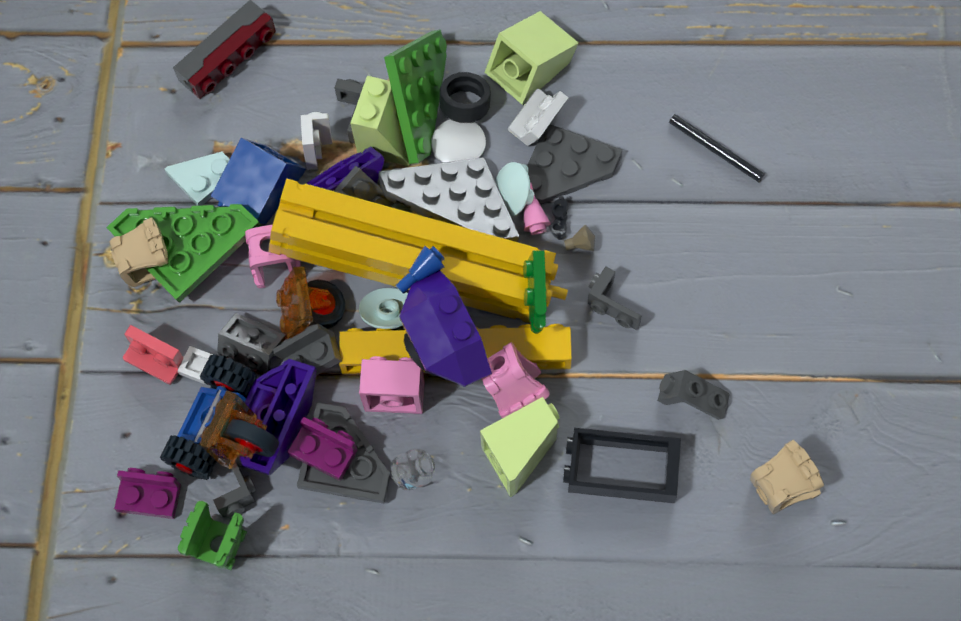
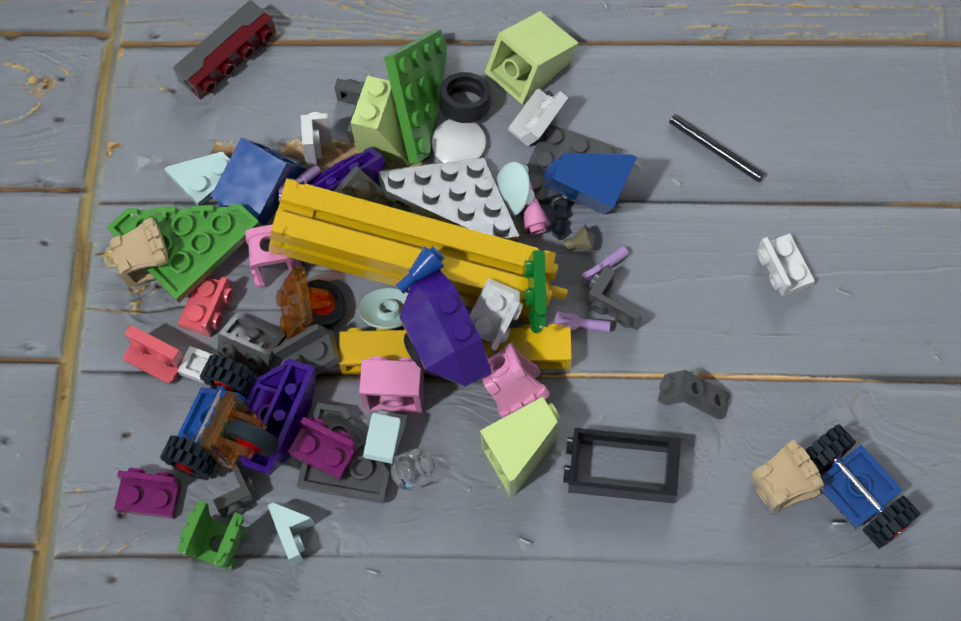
none -> coral bracket [178,276,233,337]
none -> light aqua slope [268,503,315,566]
none -> lavender piece [277,165,321,203]
none -> light aqua slope [363,410,407,464]
none -> white bracket [470,278,523,351]
none -> blue slope [543,153,637,215]
none -> lavender piece [554,312,611,332]
none -> lavender piece [582,246,629,286]
none -> white bracket [757,233,815,297]
none -> plate [805,424,921,549]

